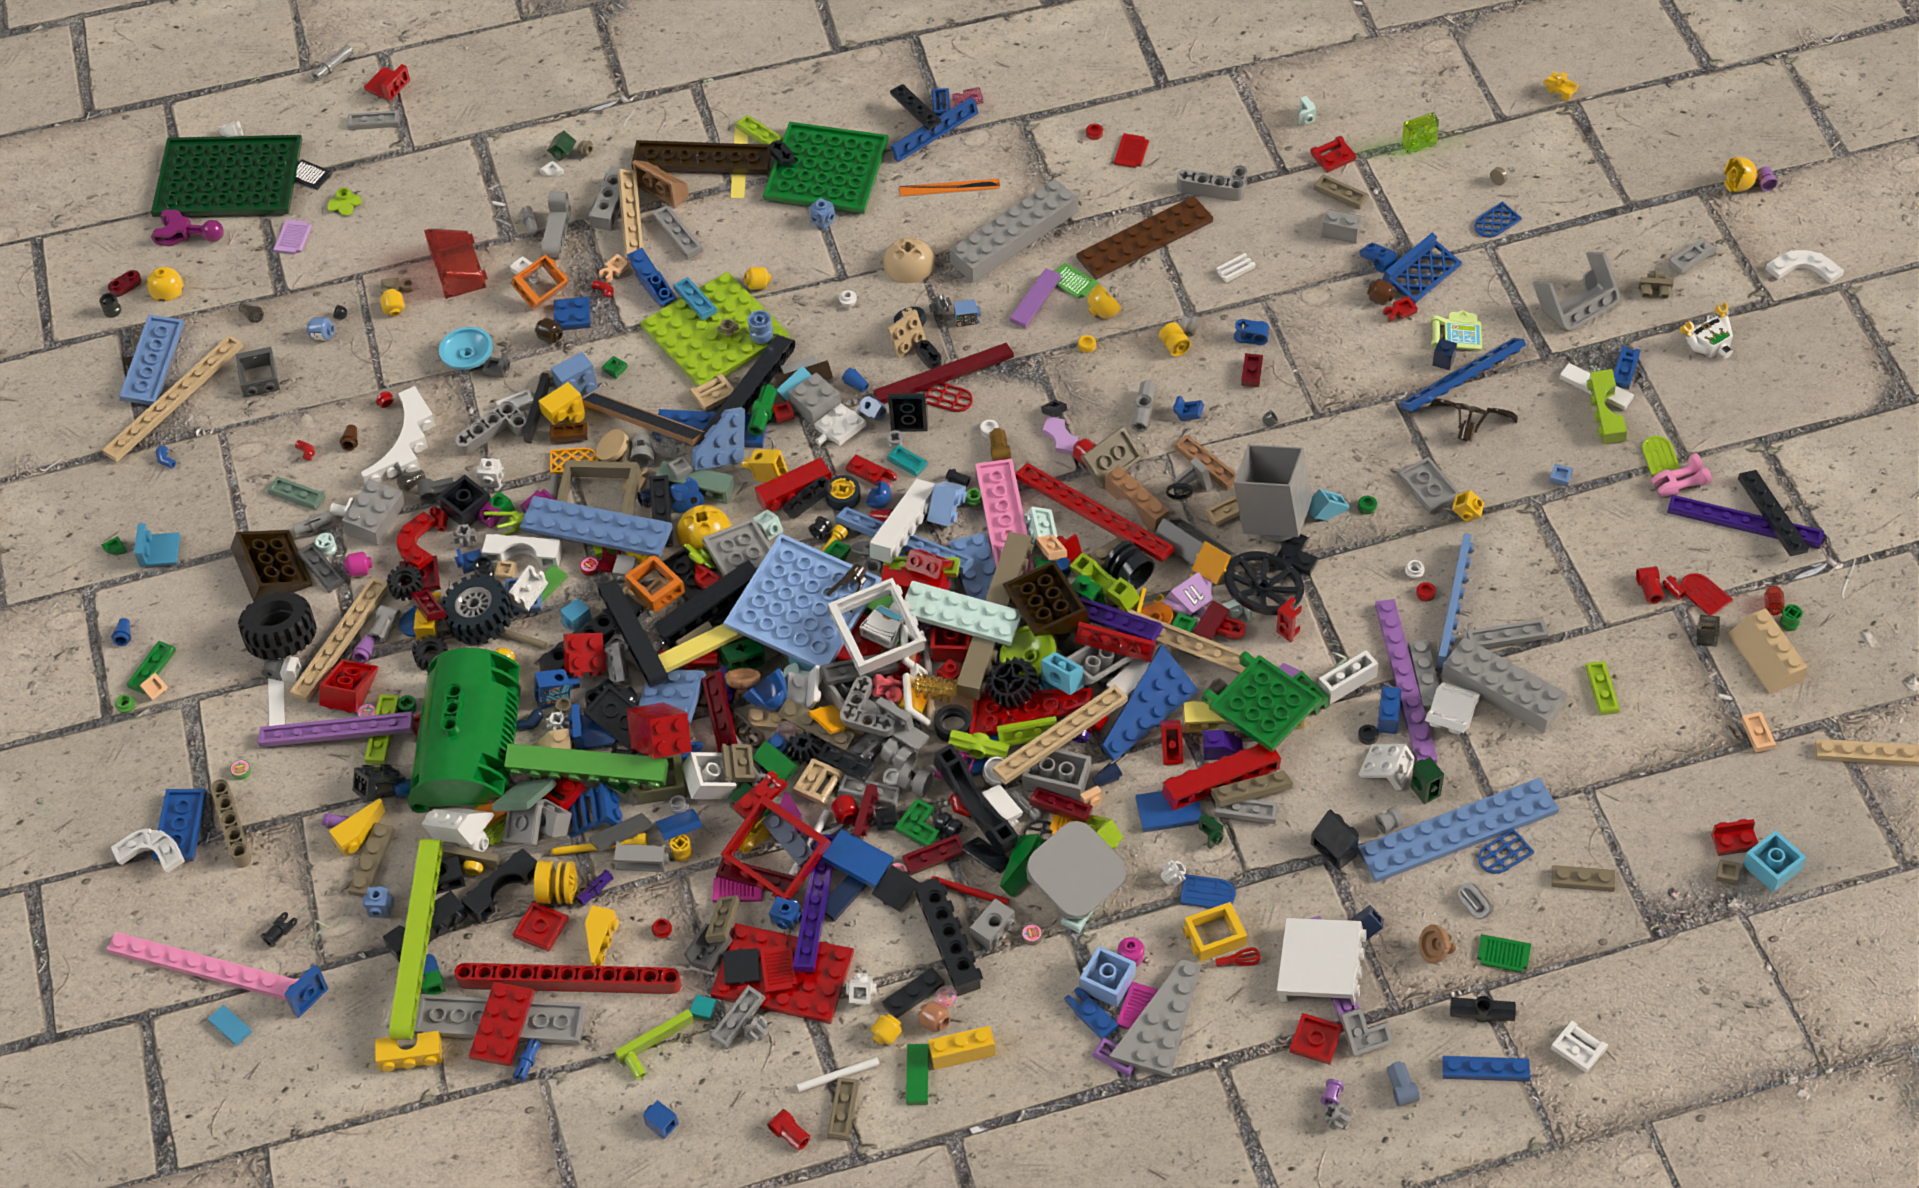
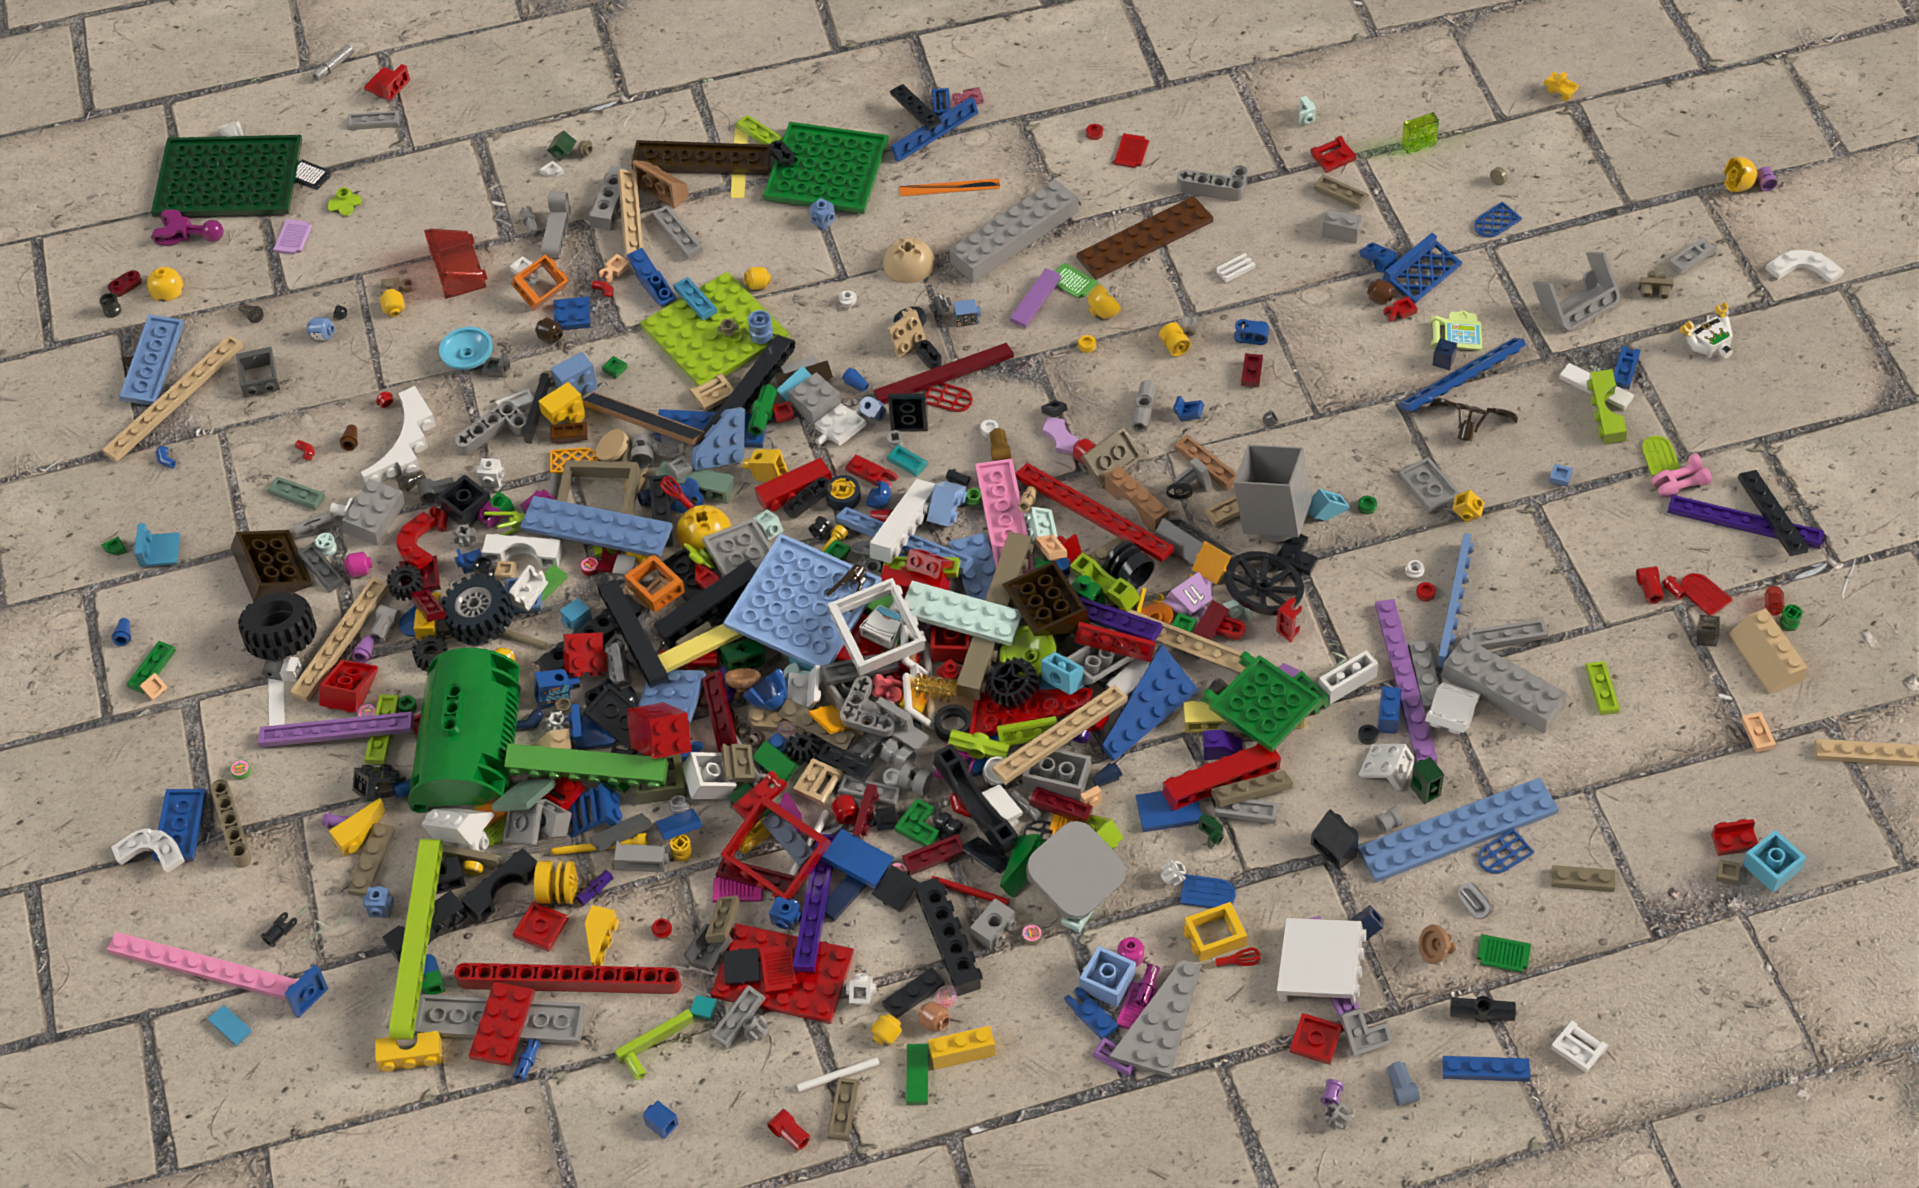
bright green plate [115,694,135,713] -> none
red slope [1160,720,1183,765] -> none
none -> red piece [660,476,694,510]
none -> tan pin [1018,486,1038,512]
none -> magenta pin [1134,963,1160,1007]

